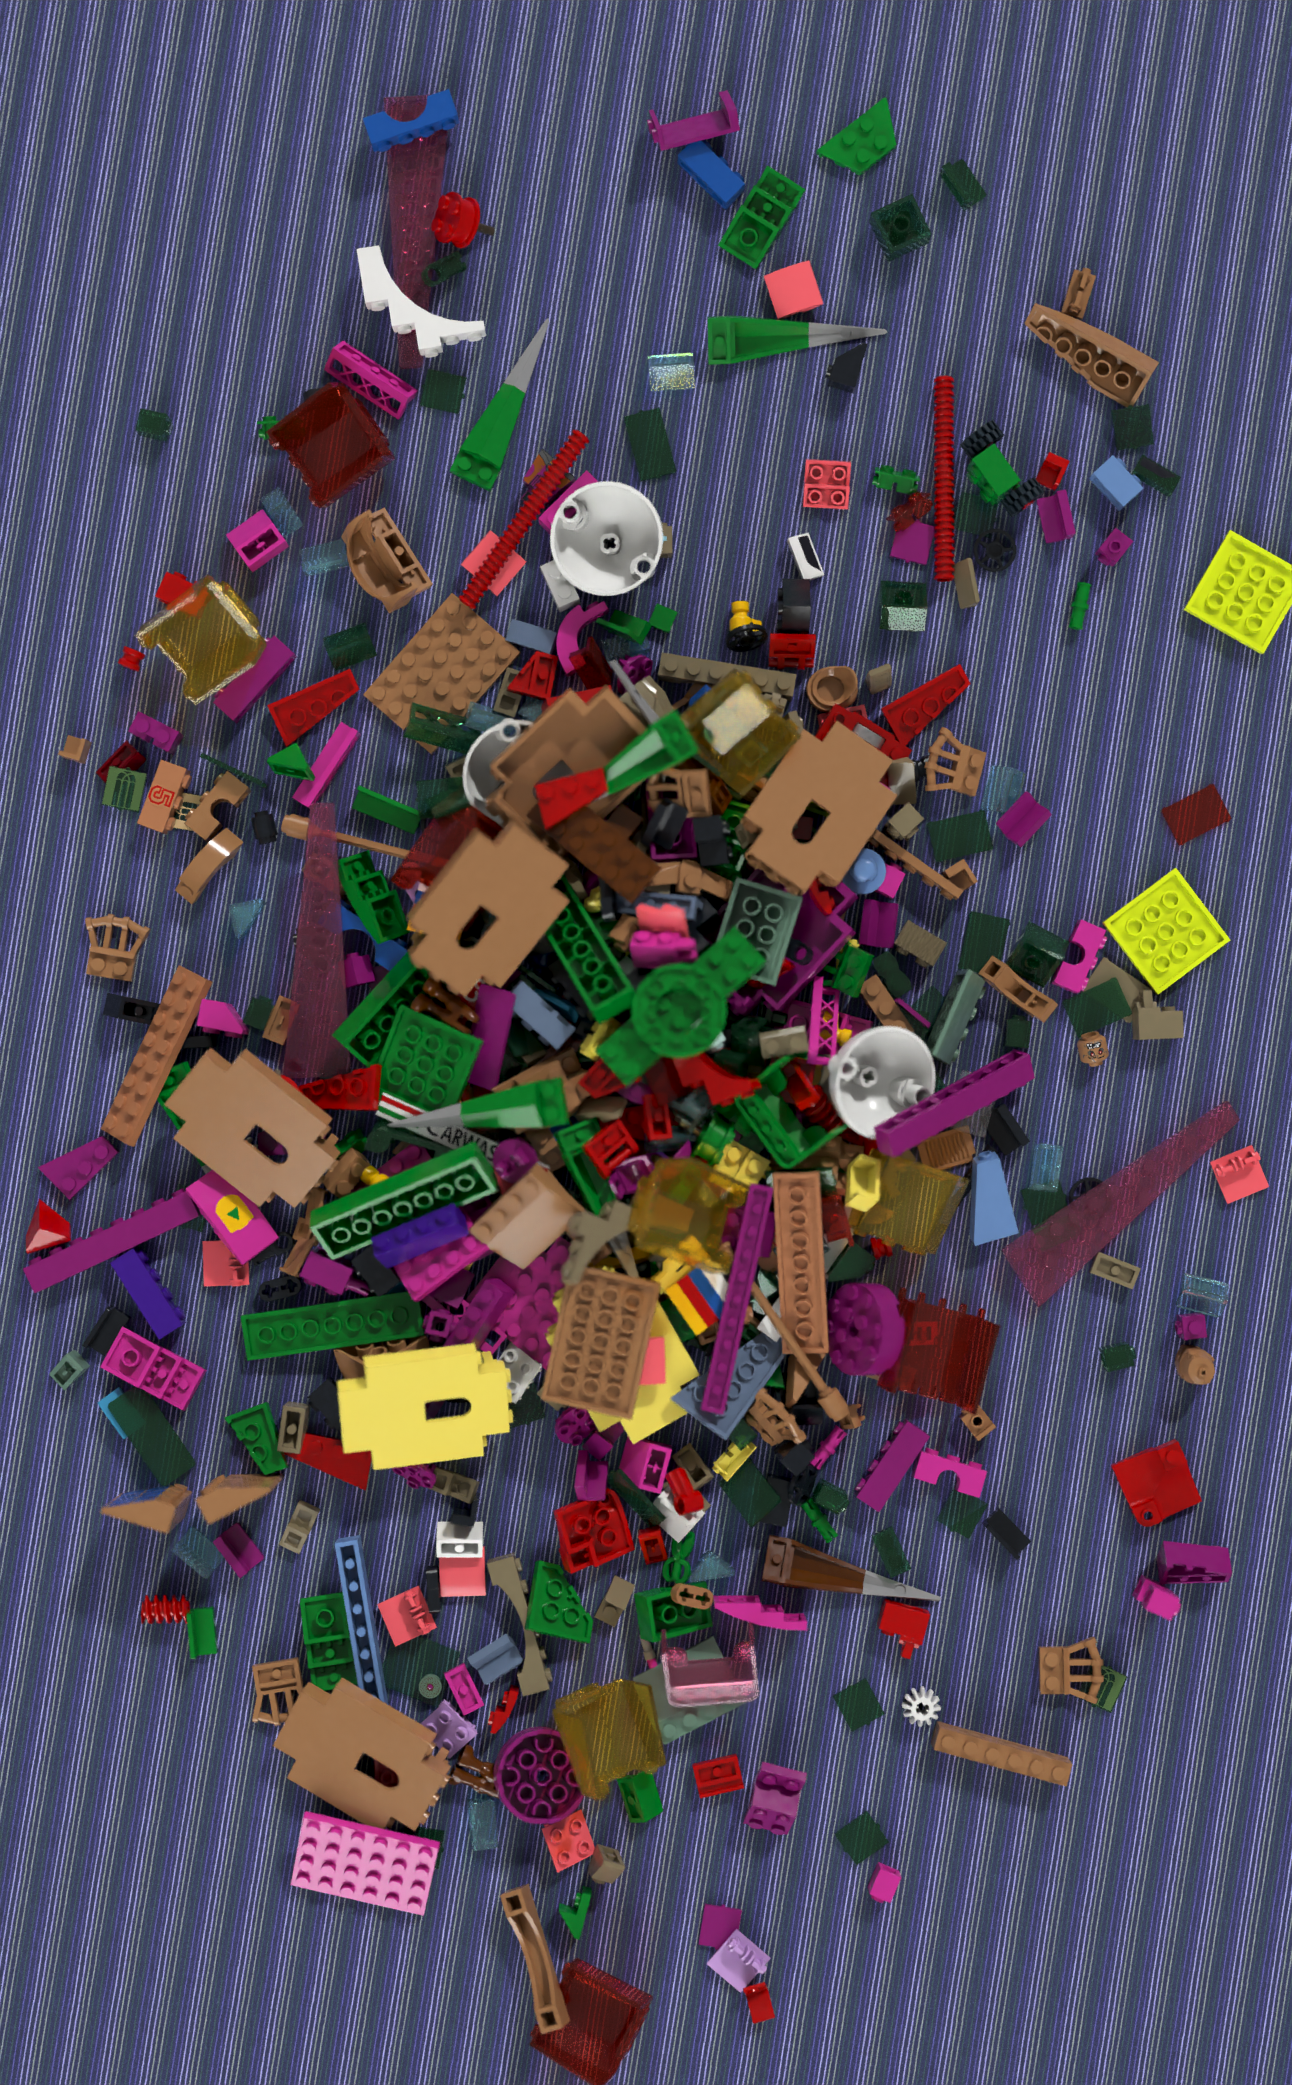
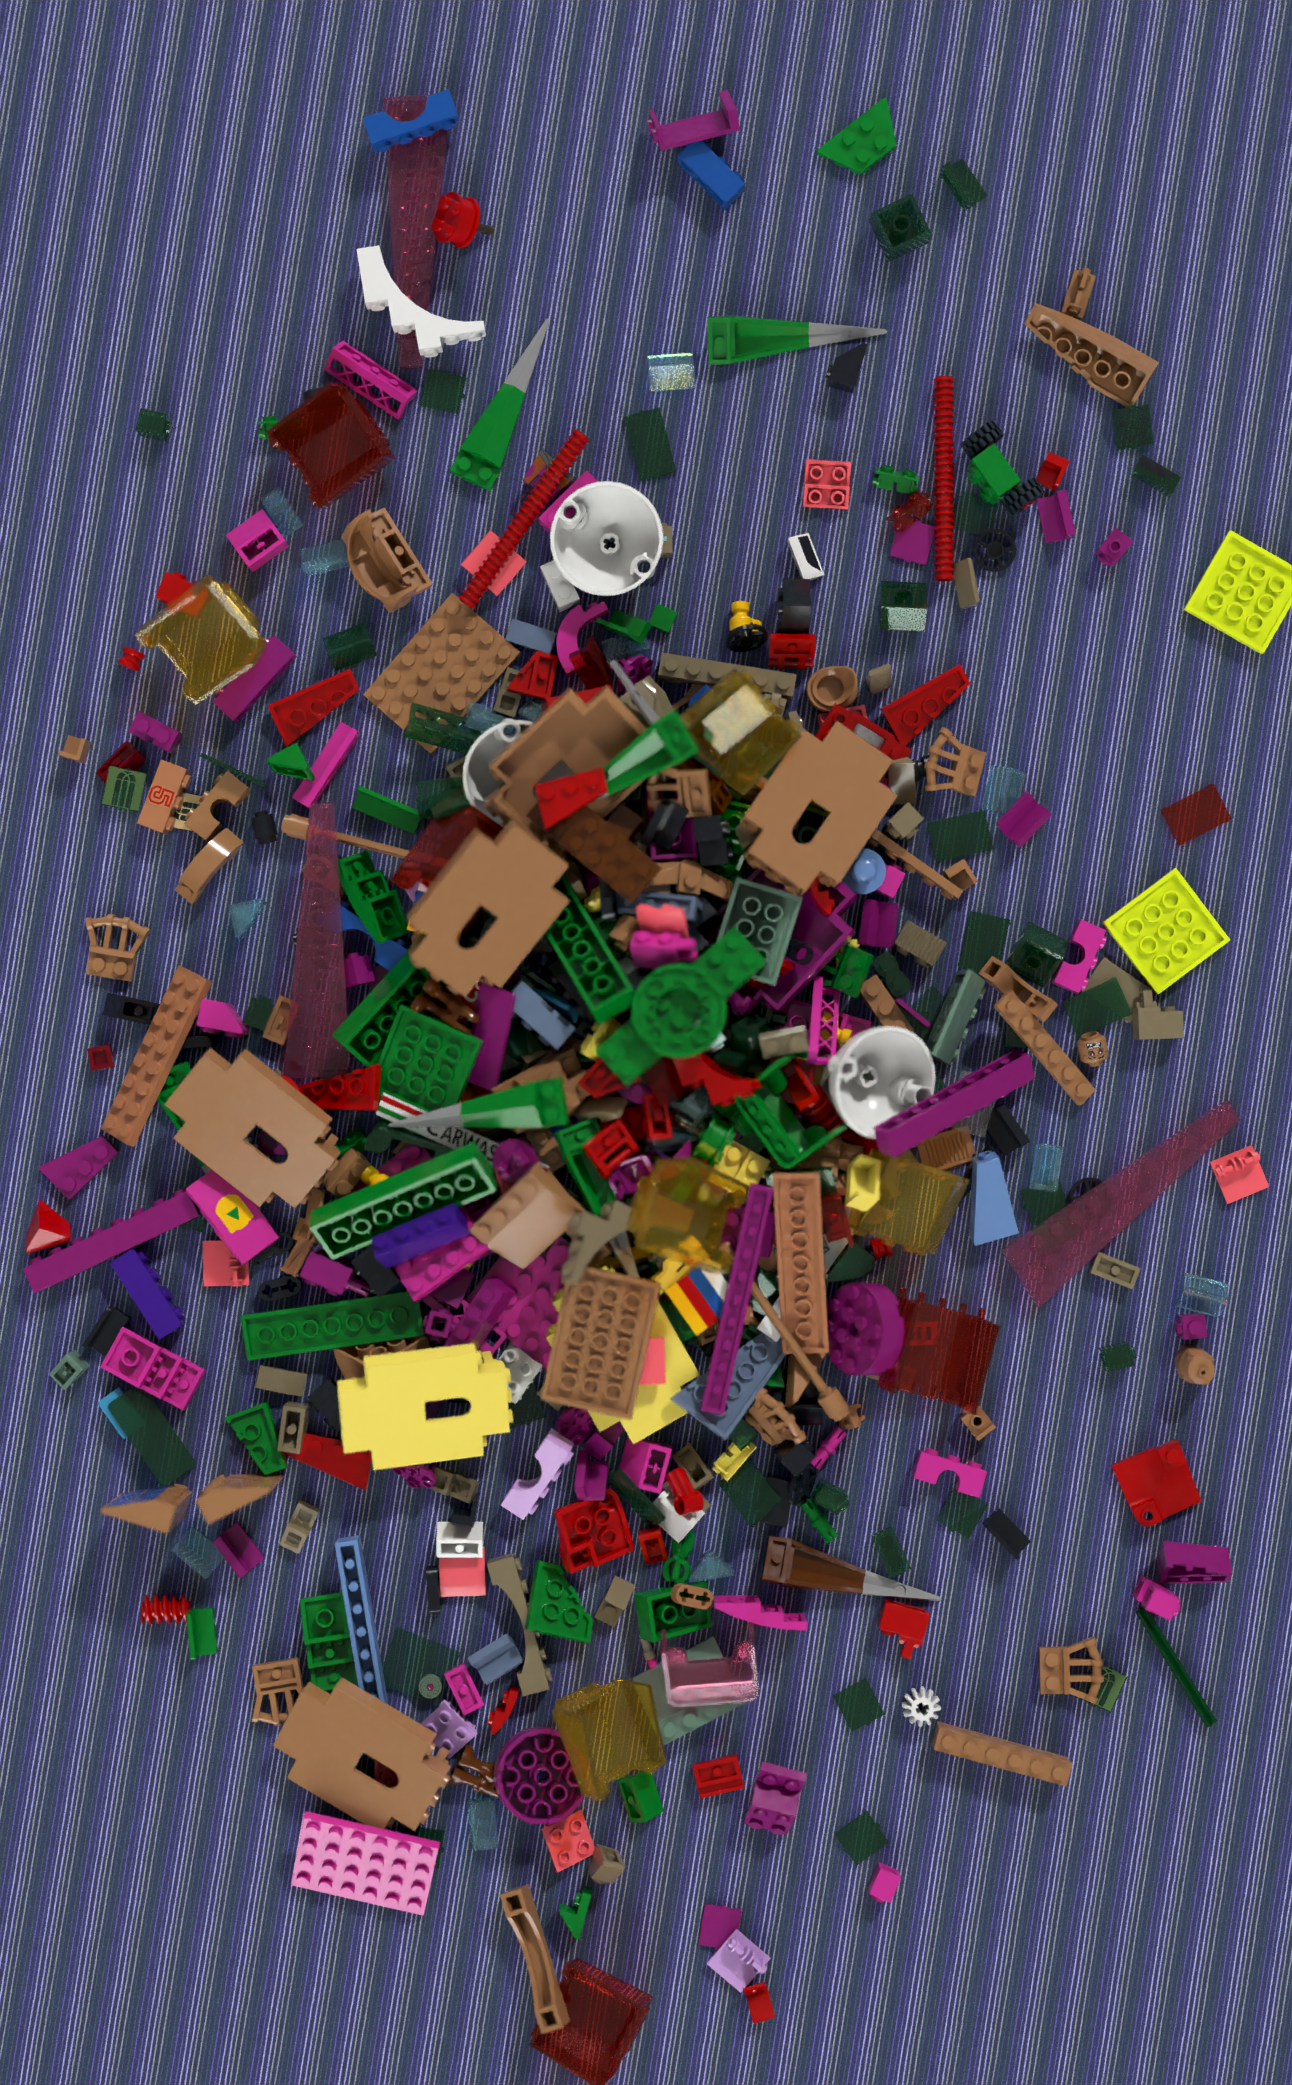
coral hinge [377,1585,437,1647] -> none
clear green piece [421,251,467,287] -> none
green slope [718,165,806,270] -> none
coral slope [764,260,824,320] -> none
red panel [792,816,813,840] -> none
magenta brick [854,1419,930,1512] -> none
green pin [1068,582,1092,630] -> none
medium blue brick [1089,455,1144,512] -> none
none -> dark red plate [87,1045,115,1071]
none -> dark tan slope [255,1365,307,1397]
none -> lavender arch [501,1428,574,1520]
none -> medium nougat plate [993,990,1096,1106]
none -> dark green axle [1136,1607,1217,1727]

